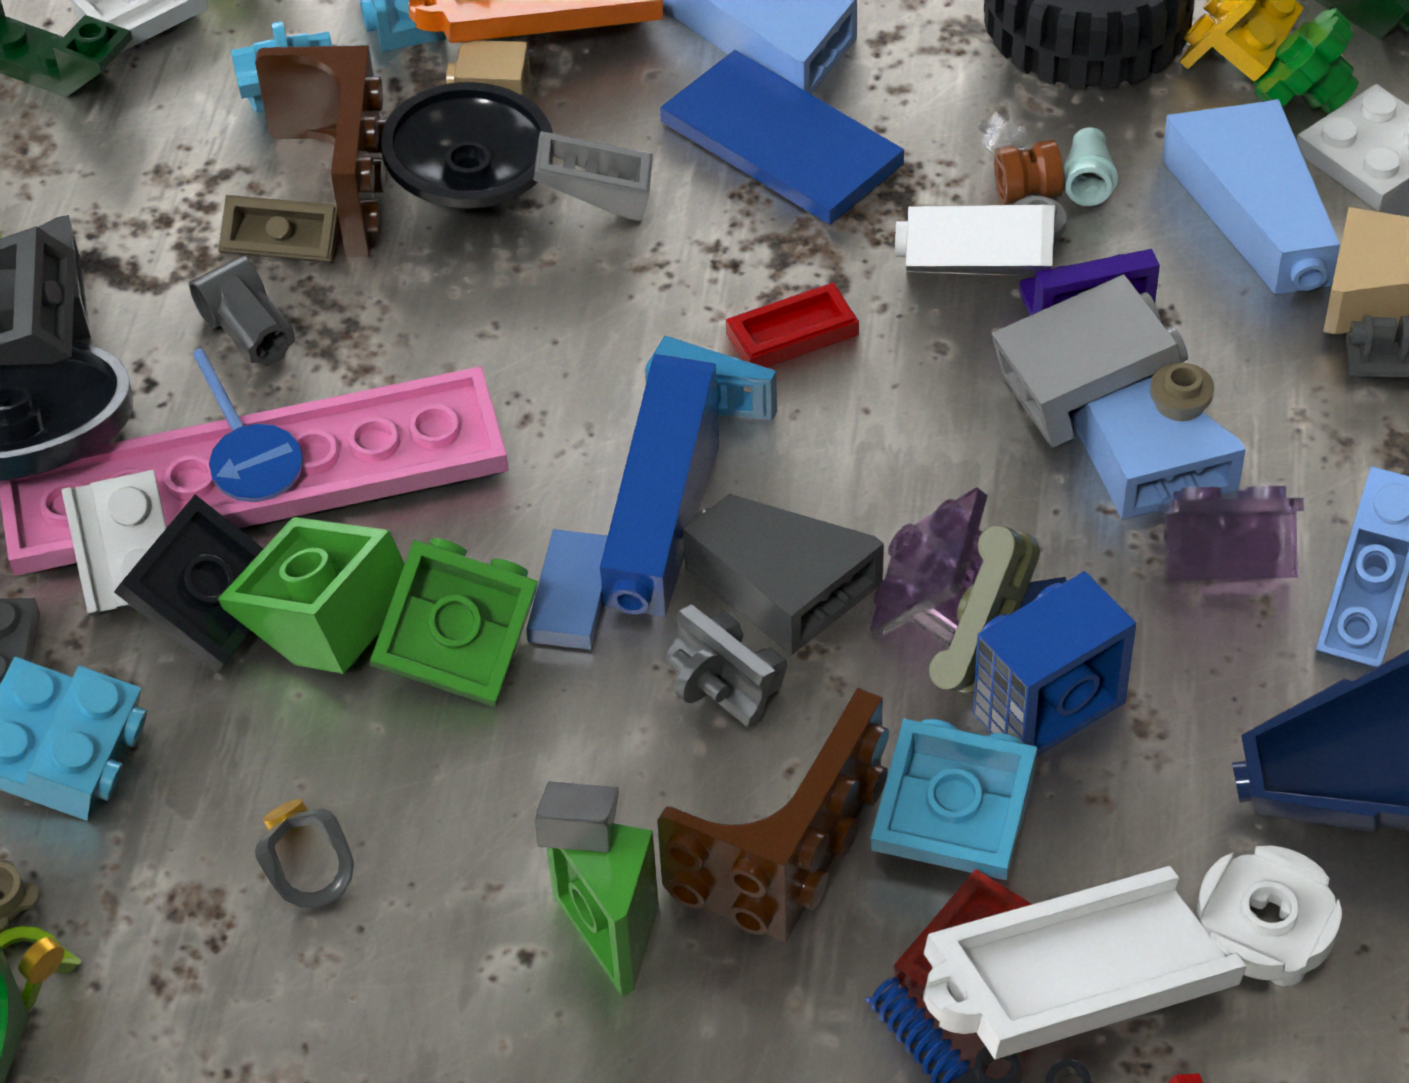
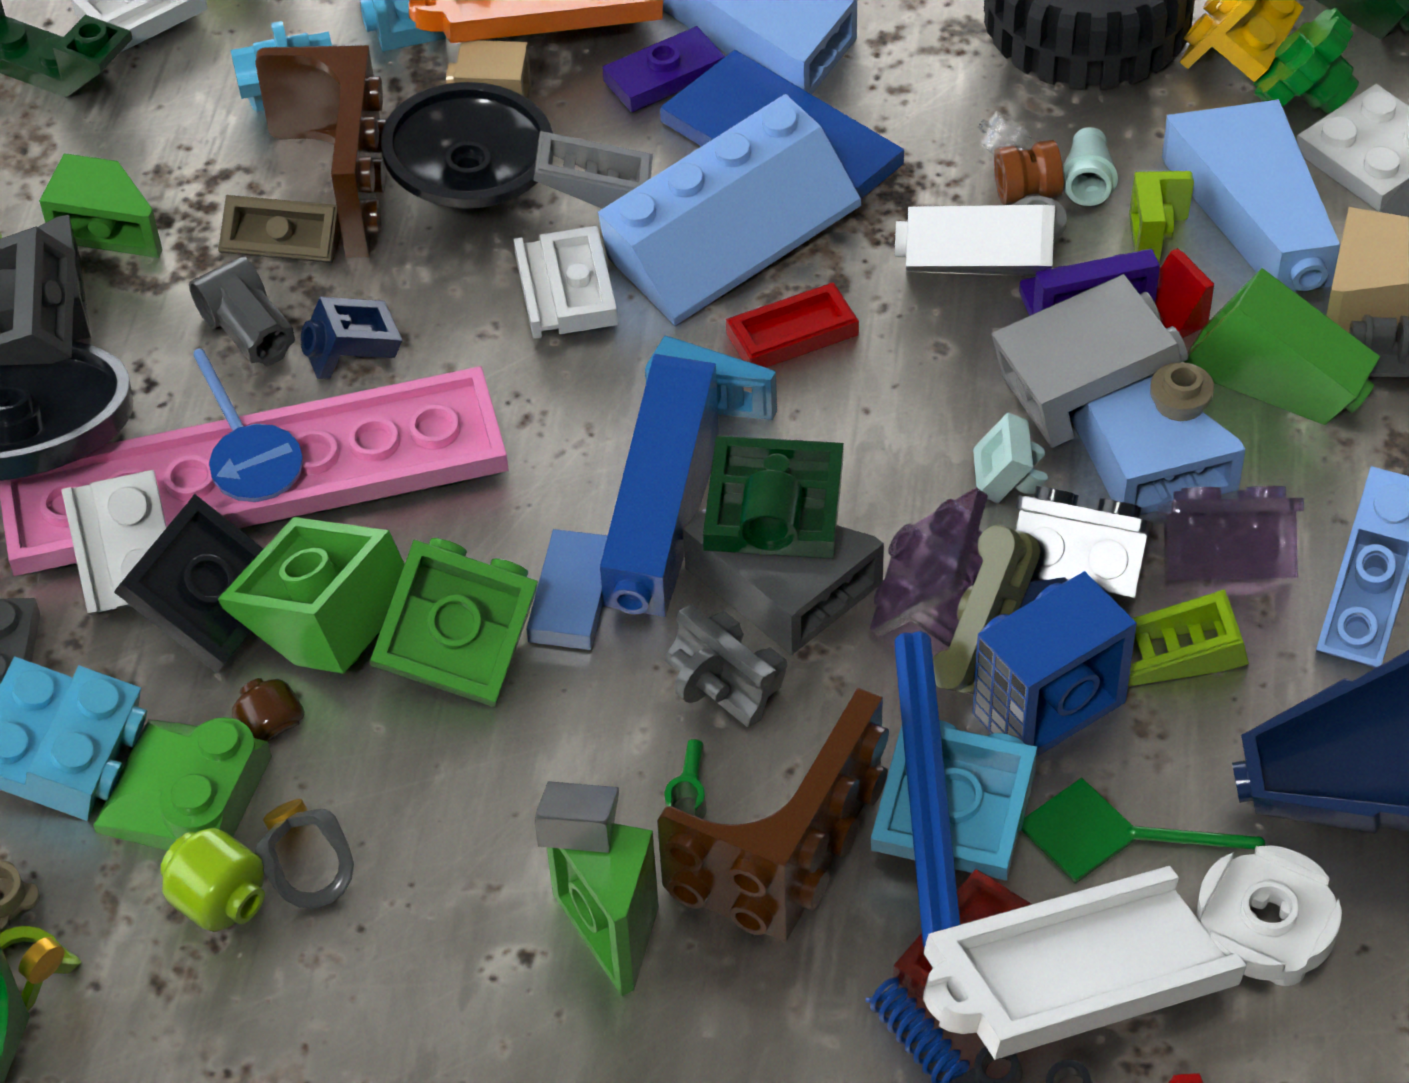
none -> bright green slope [39,153,163,258]
none -> bright green slope [93,717,272,851]
none -> lime head [160,827,265,932]
none -> reddish brown piece [232,678,304,741]
none -> dark blue bracket [301,297,403,379]
none -> white plate [514,226,618,339]
none -> light blue slope [598,94,861,326]
none -> dark purple plate [602,26,725,112]
none -> green hand [664,739,707,819]
none -> dark green plate [703,435,844,559]
none -> blue axle [895,631,960,948]
none -> light aqua tile [973,412,1048,503]
none -> bracket [1016,486,1153,598]
none -> green piece [1021,777,1265,884]
none -> lime slope [1128,589,1249,687]
none -> lime bracket [1129,171,1194,263]
none -> red slope [1155,248,1214,338]
none -> bright green slope [1184,268,1380,425]

